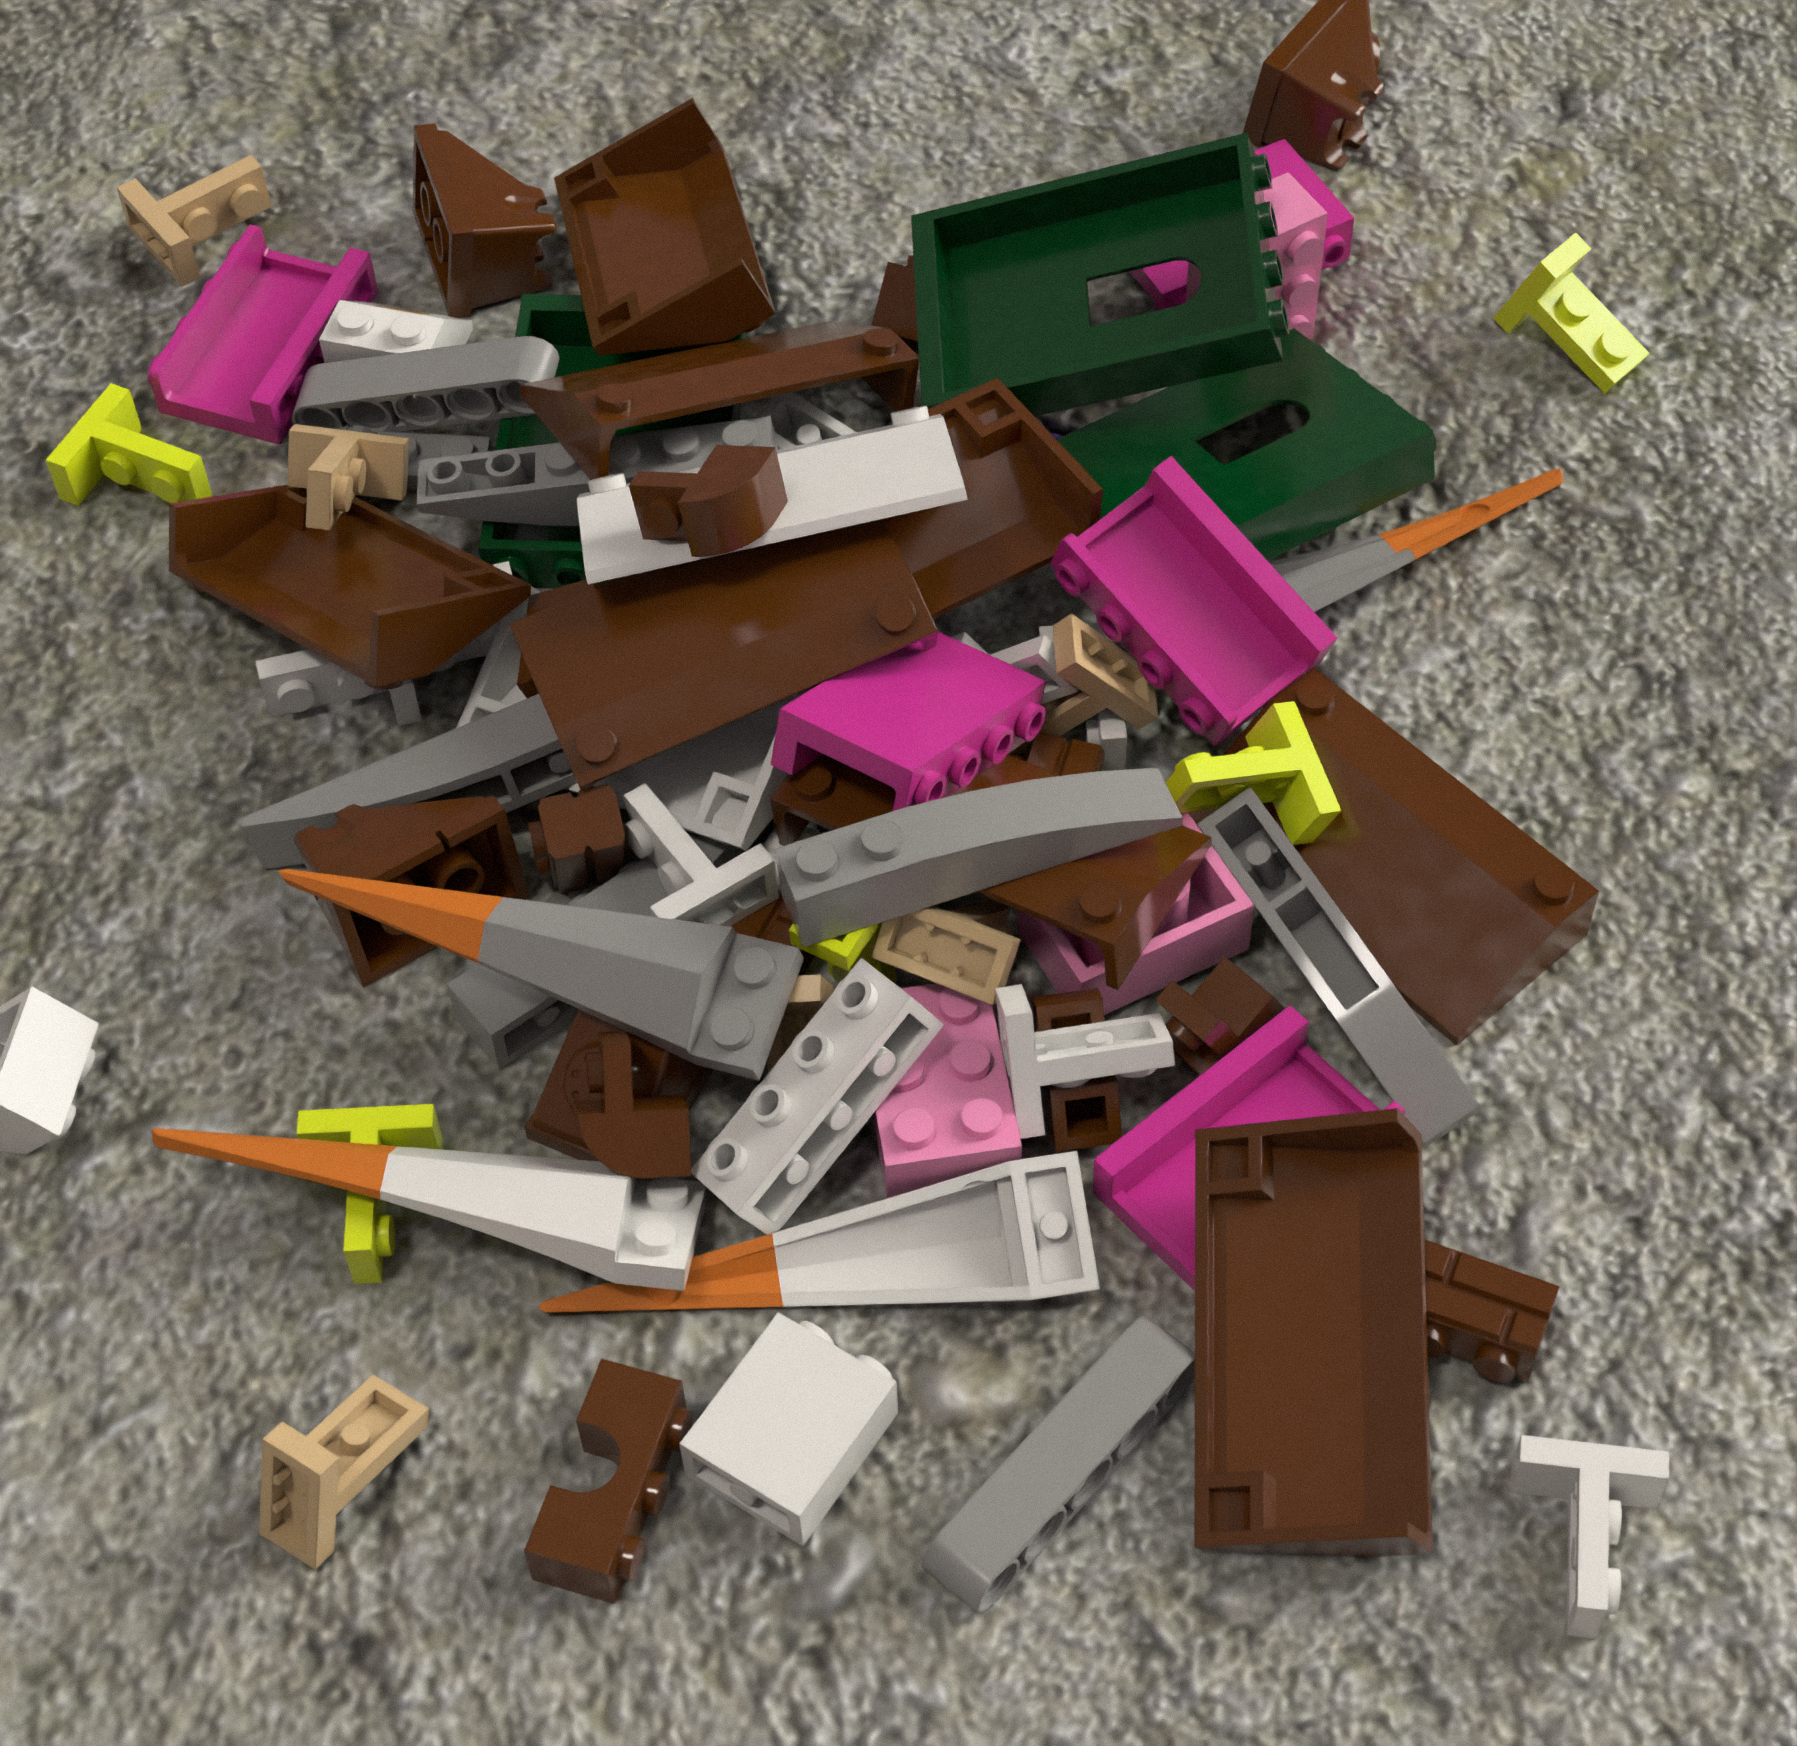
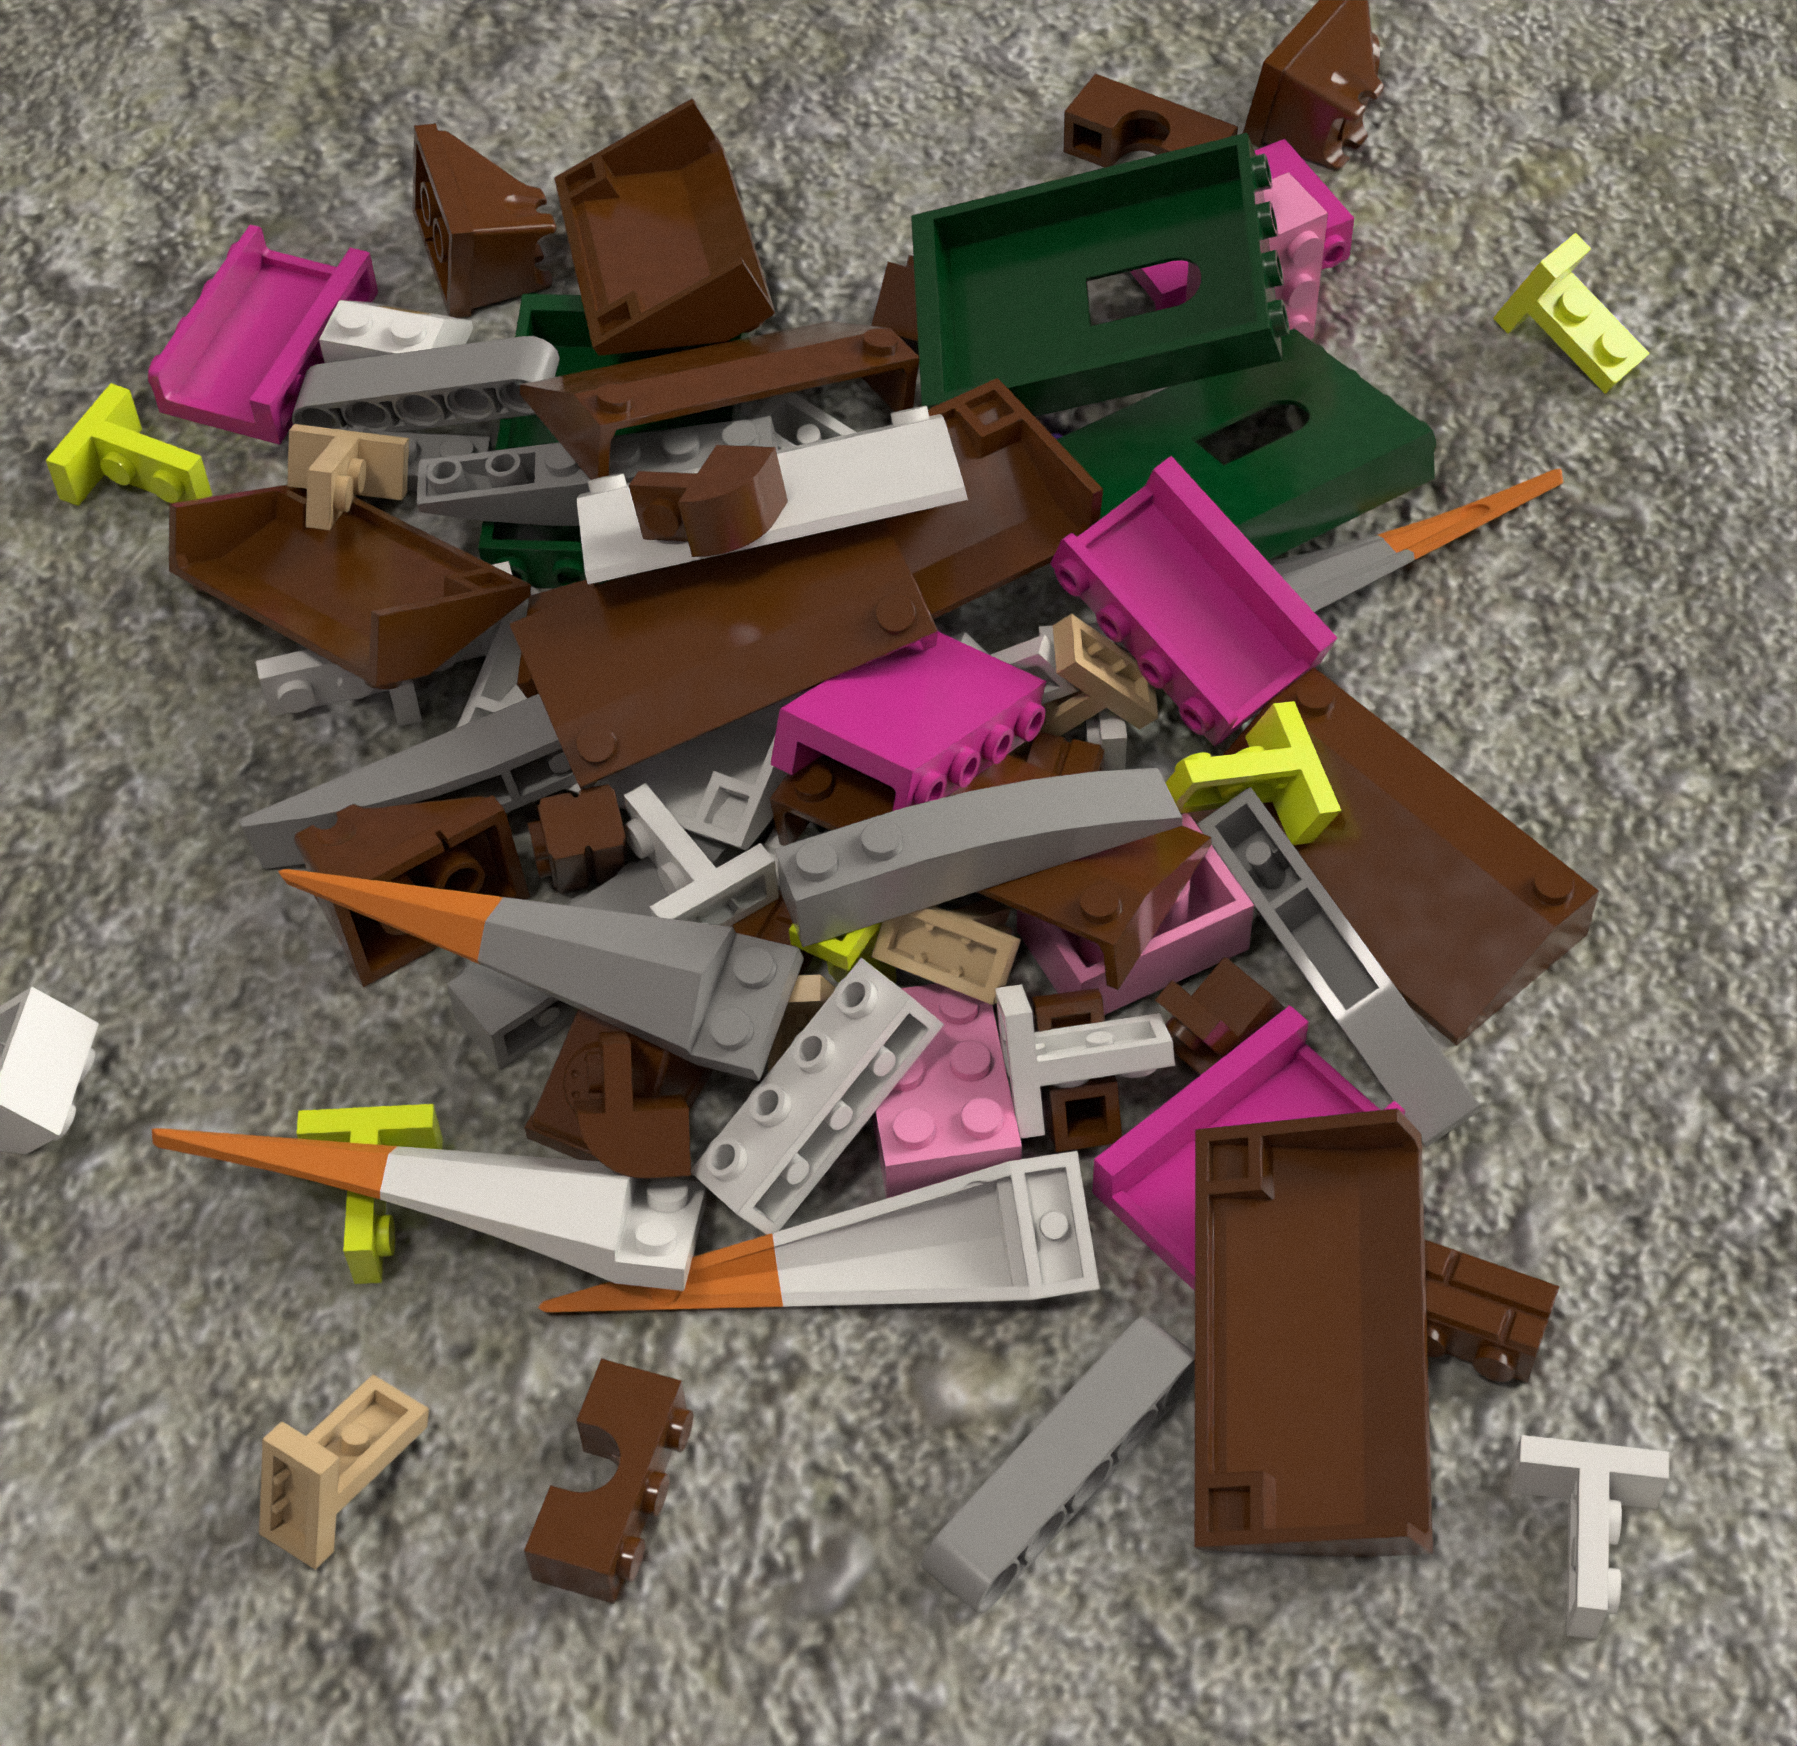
tan bracket [116,155,272,287] -> none
white brick [679,1312,898,1546] -> none
none -> reddish brown arch [1063,73,1238,168]

